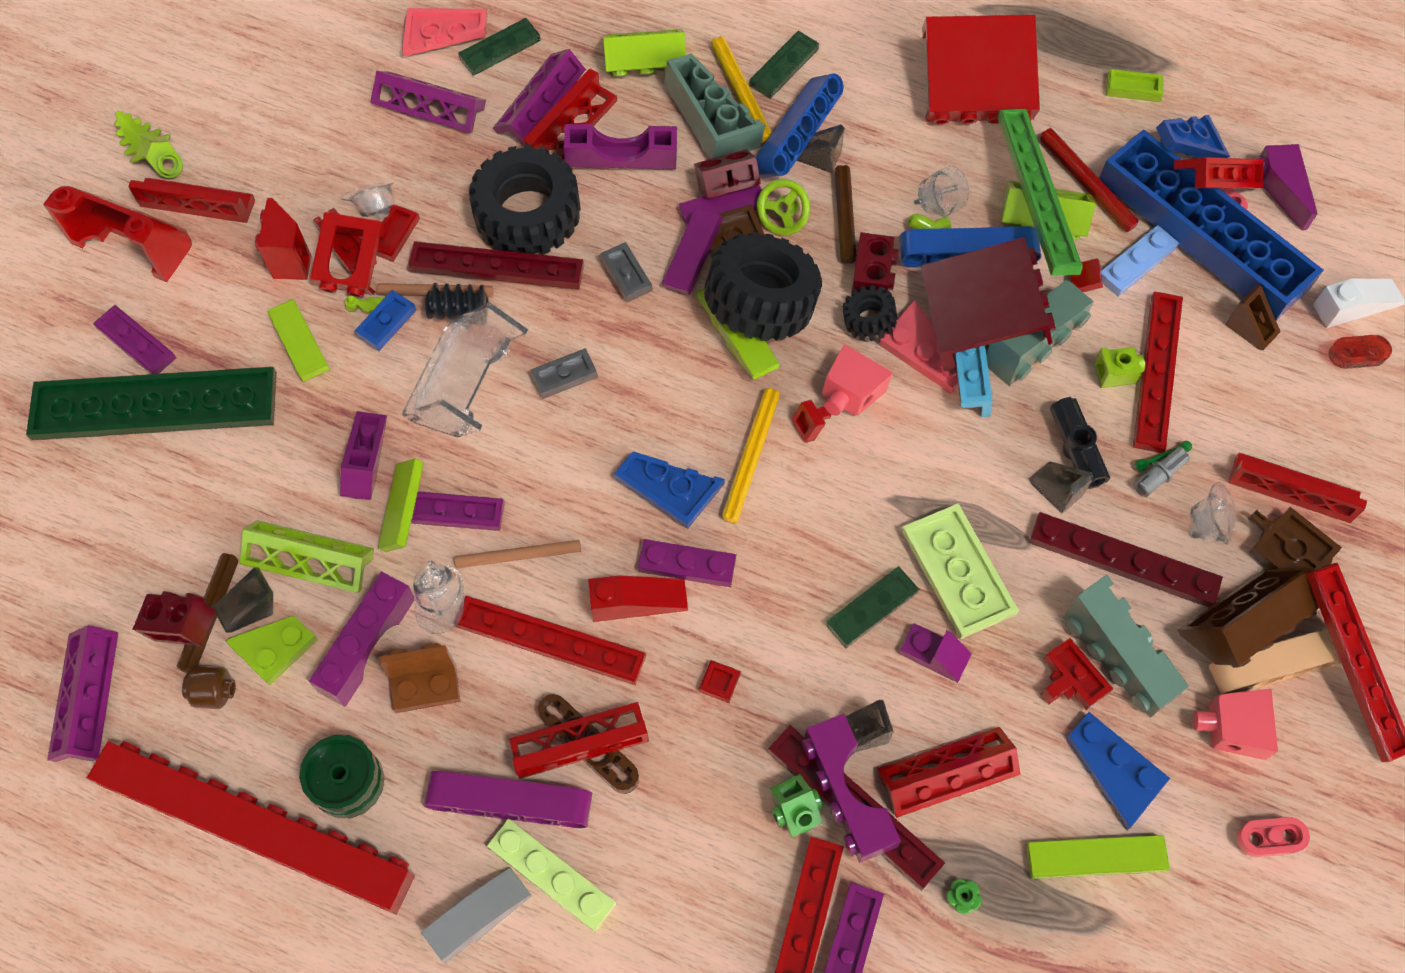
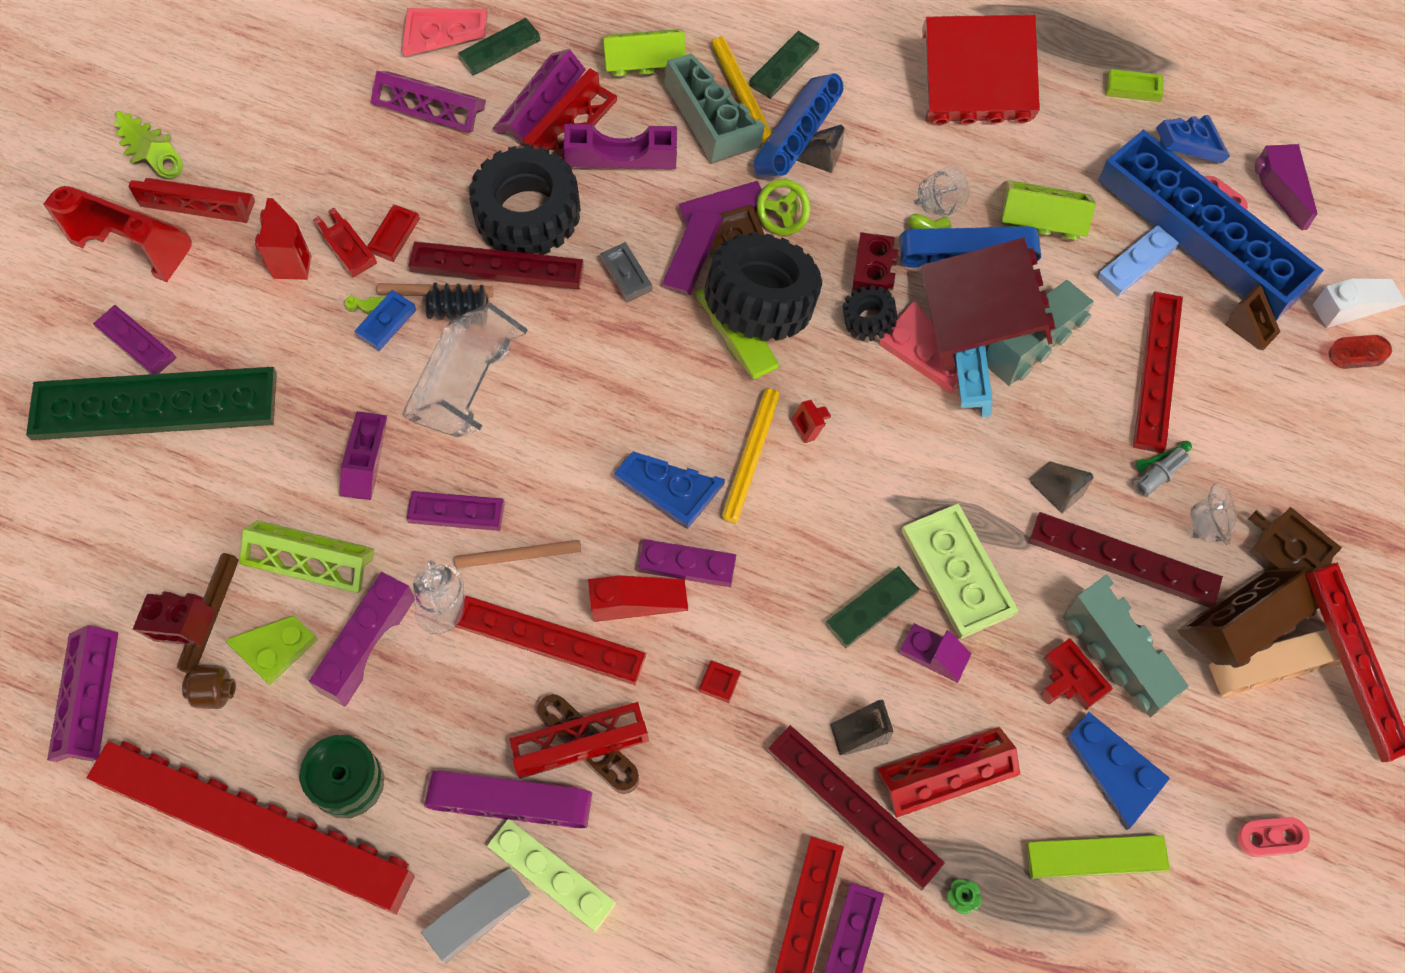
clear smoke slope [212,567,274,633] -> none
lime tile [267,299,330,382] -> none
red panel [310,212,388,298] -> none
clear piece [341,183,394,220] -> none
lime tile [377,458,424,552] -> none
dark orange bracket [379,643,461,713] -> none
flat silver plate [531,348,598,399] -> none
dark red brick [694,149,761,199] -> none
bright green brick [770,774,823,837] -> none
magenta arch [802,714,901,863] -> none
coral torso [822,344,893,416] -> none
reddish brown axle [835,165,857,264] -> none
bright green tile [998,109,1083,276] -> none
red axle [1040,128,1139,232] -> none
black piece [1050,396,1111,489] -> none
red tile [1070,258,1103,292] -> none
lime brick [1094,347,1145,388] -> none
red fence [1174,157,1264,188] -> none
coral torso [1192,689,1278,760] -> none
red fence [1228,452,1367,523] -> none

